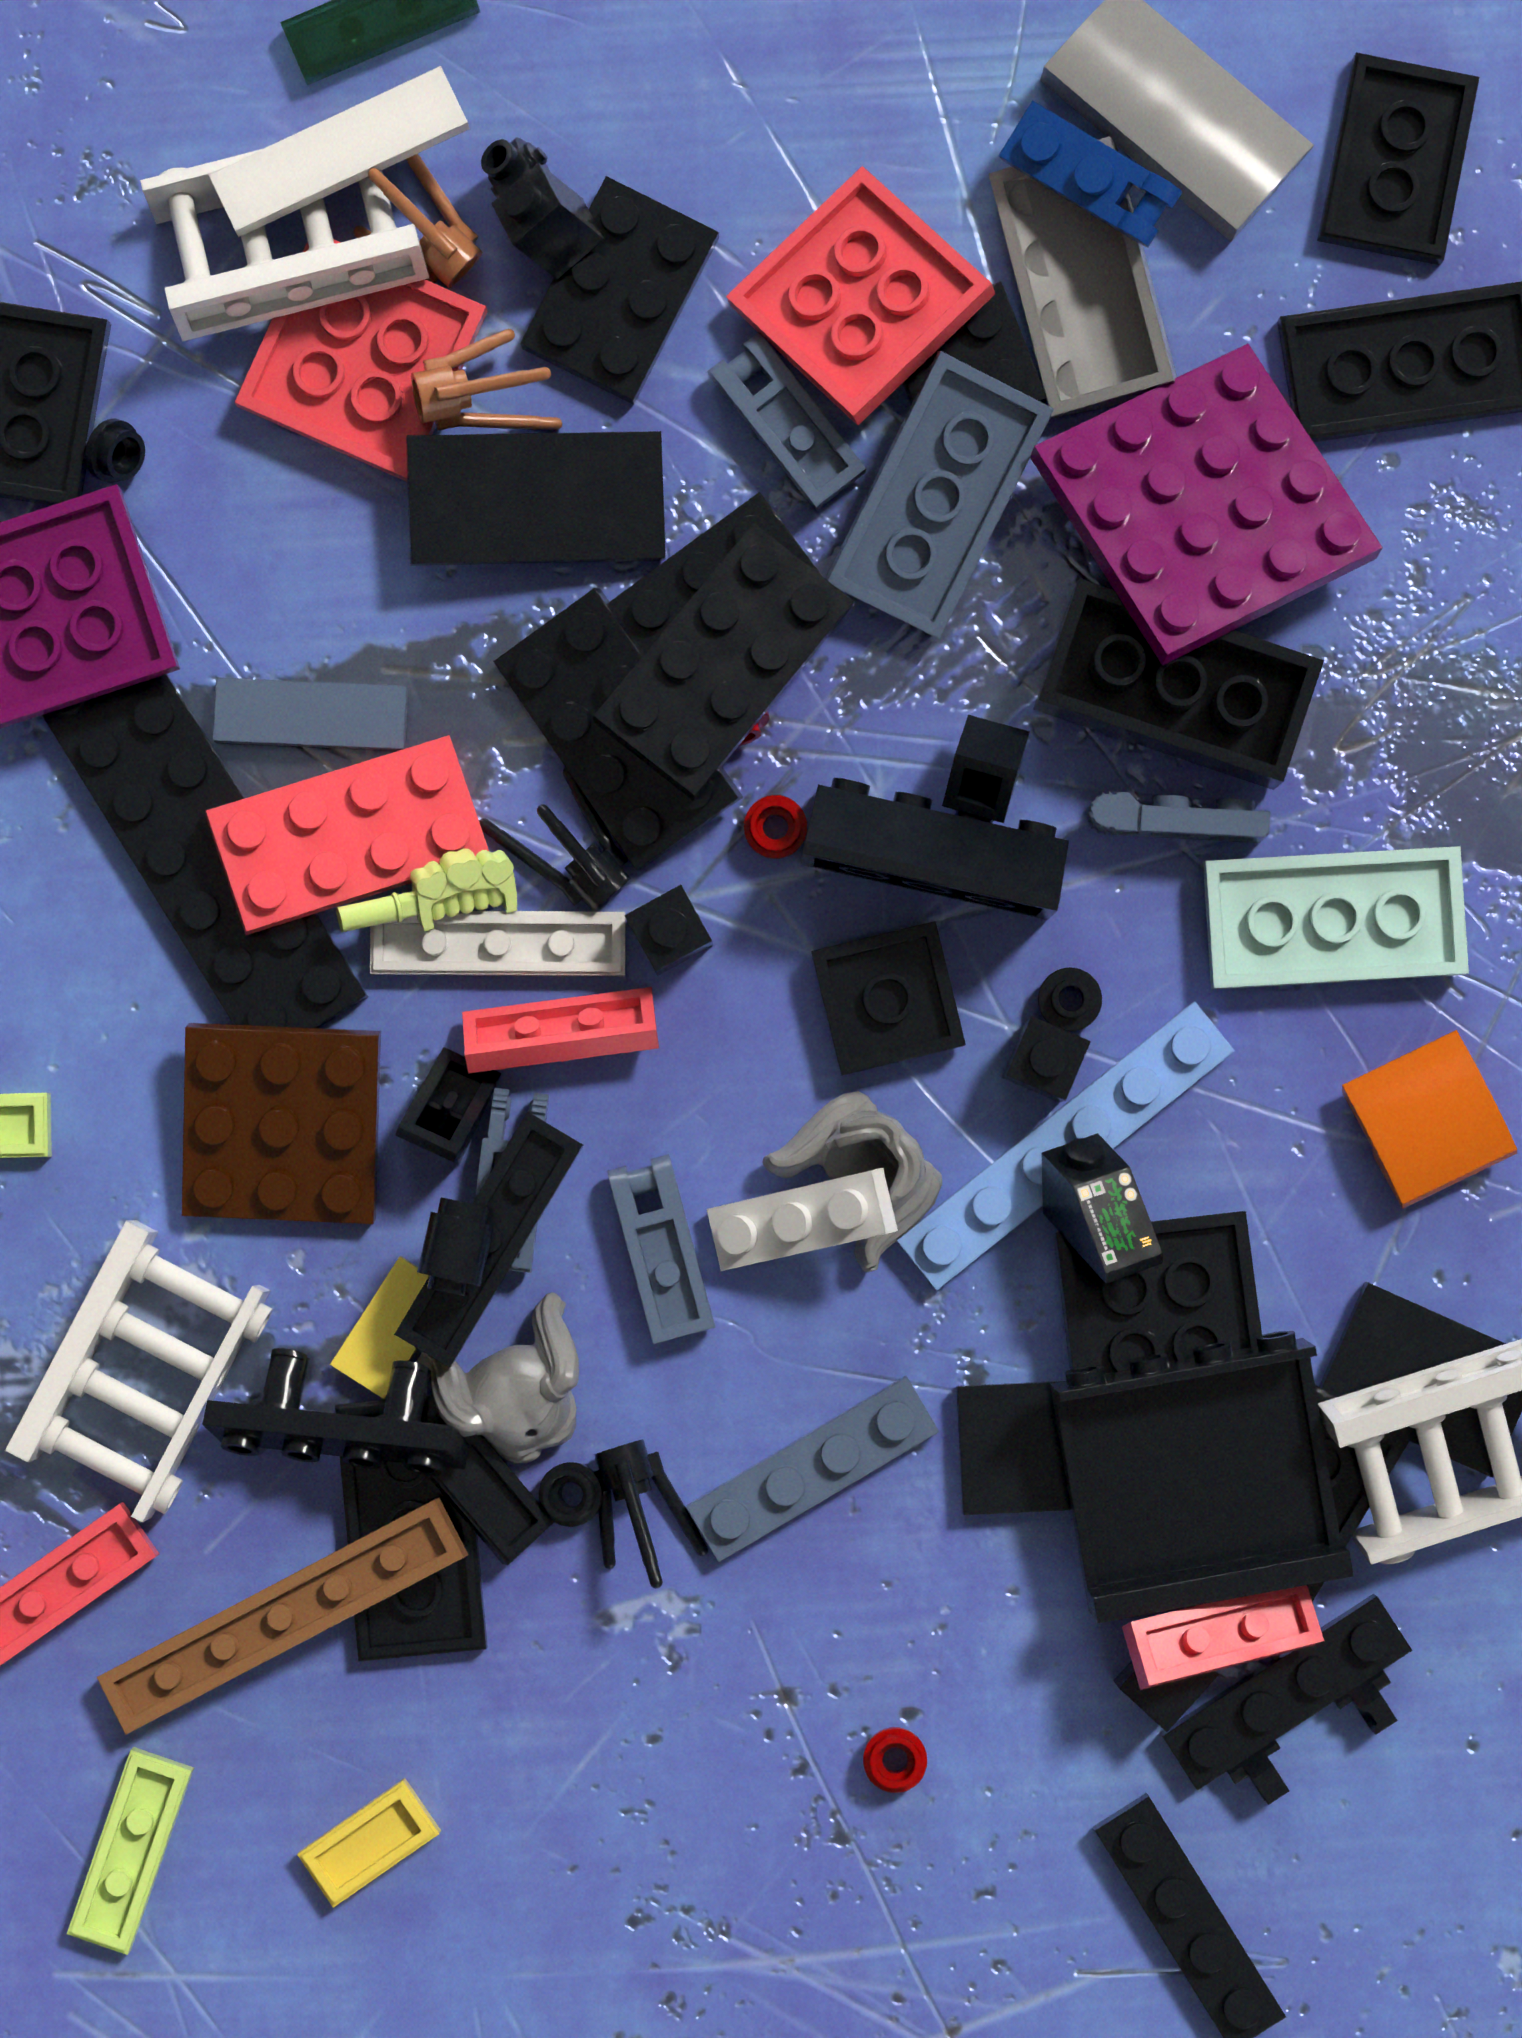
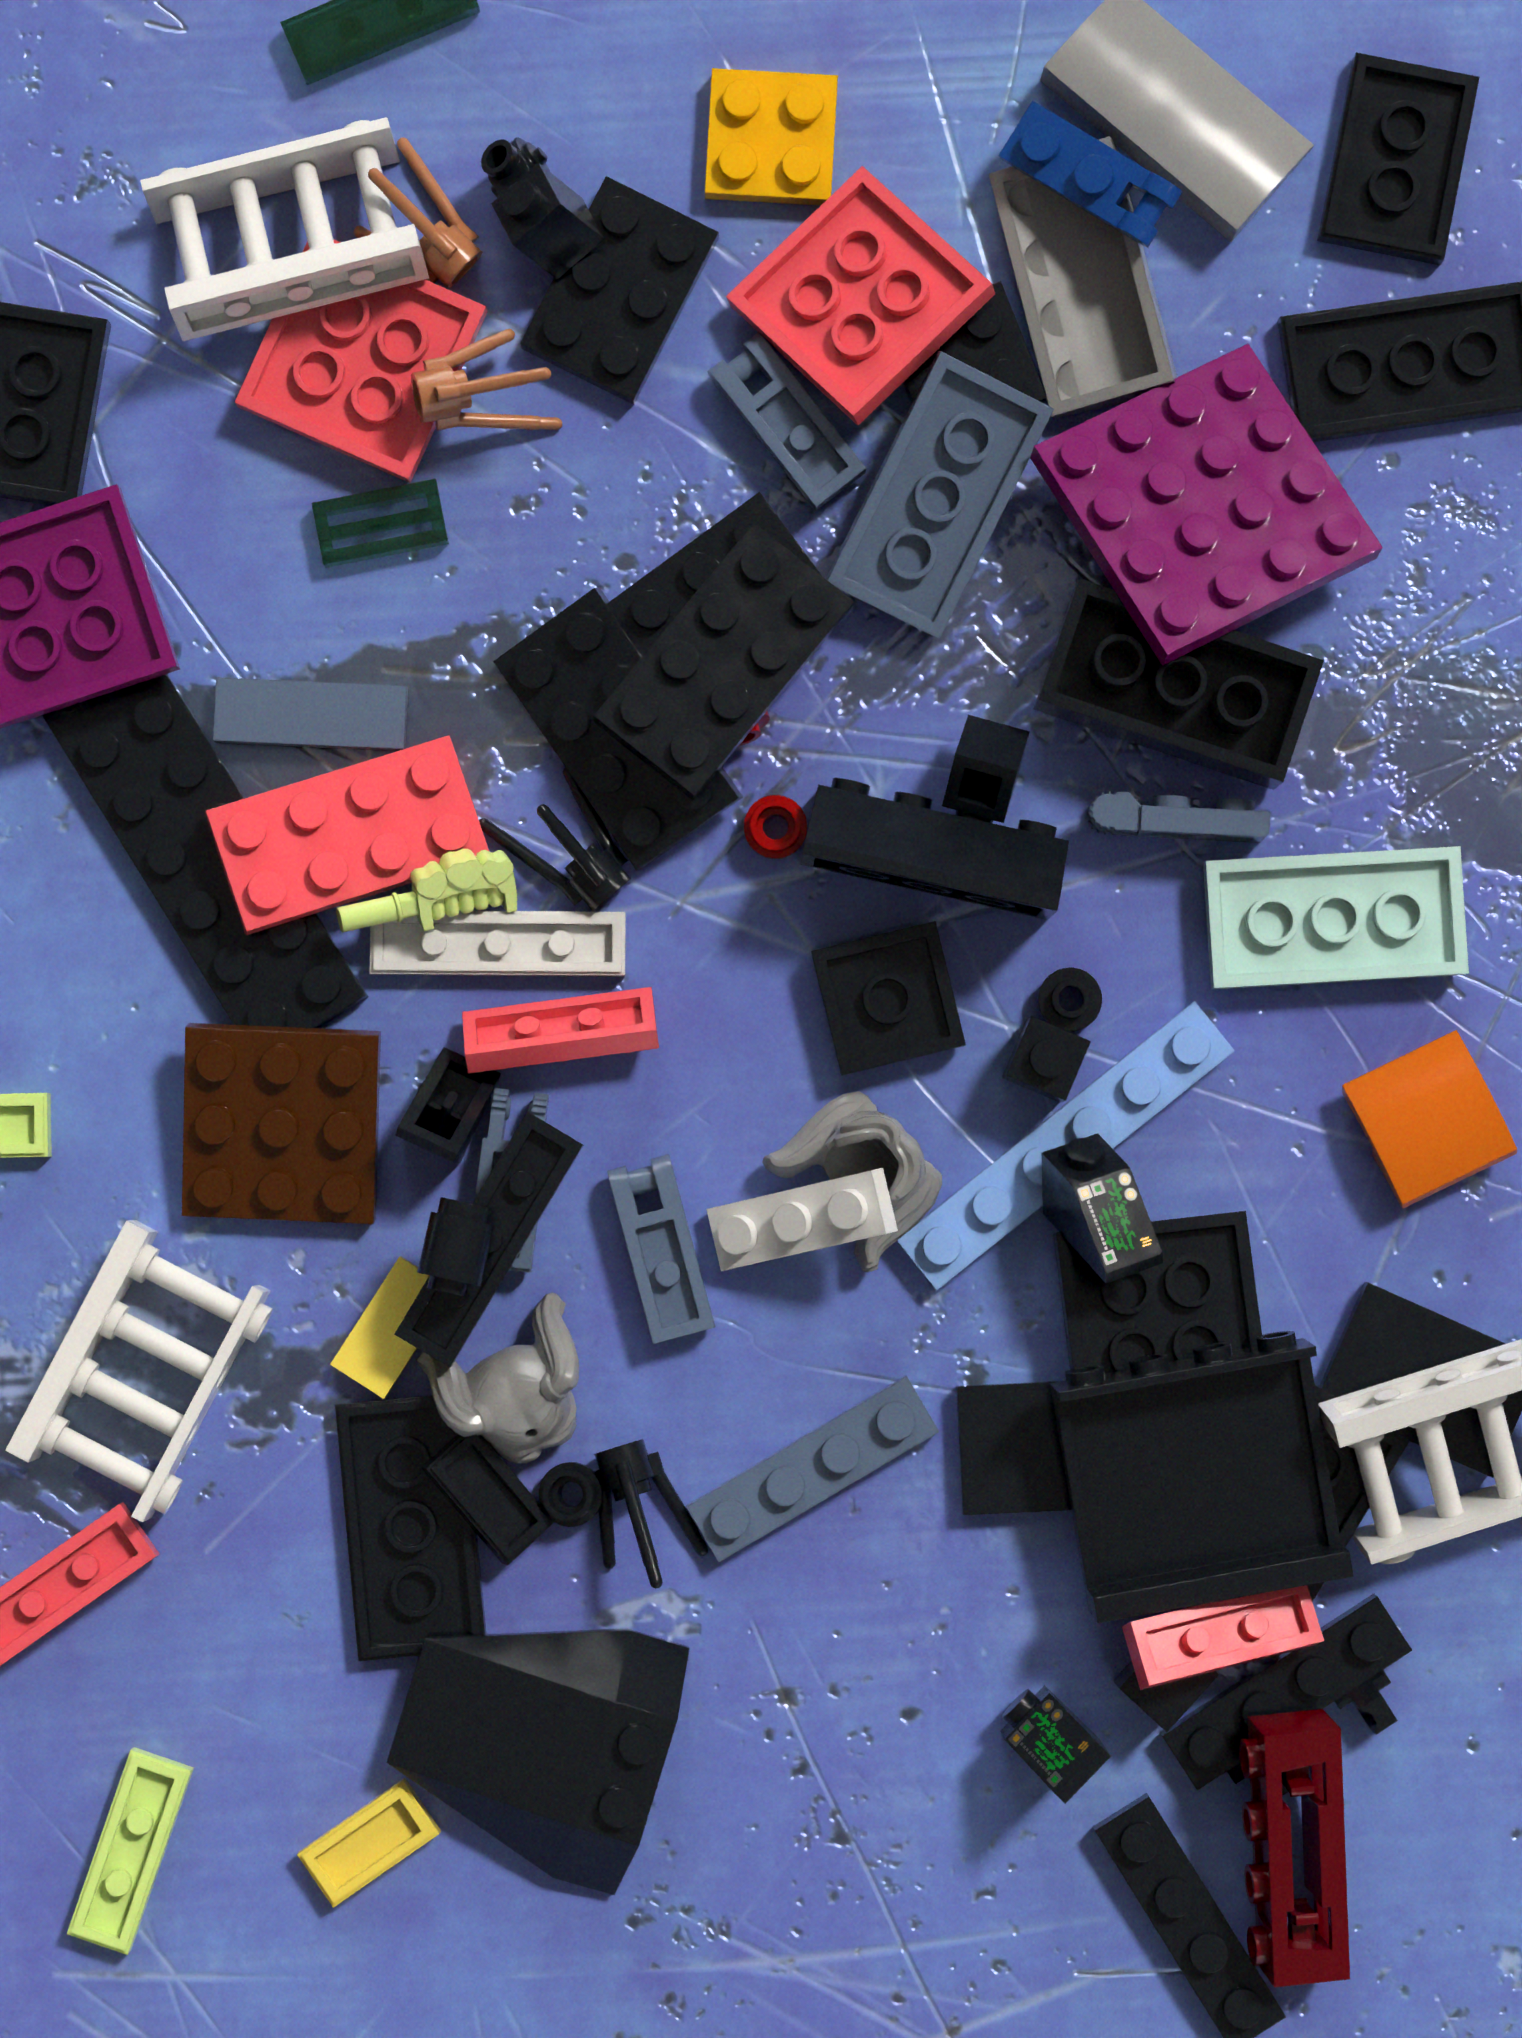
black plate [85,418,145,483] -> none
medium nougat plate [97,1498,468,1735] -> none
black plate [202,1348,470,1475] -> none
white tile [208,66,470,237] -> none
black tile [406,431,666,566] -> none
black brick [625,885,713,976] -> none
red plate [863,1727,927,1793] -> none
none -> clear green tile [311,479,449,568]
none -> black wedge [387,1628,690,1895]
none -> yellow plate [705,68,838,206]
none -> black slope [1000,1685,1111,1804]
none -> dark red brick [1239,1709,1350,1988]

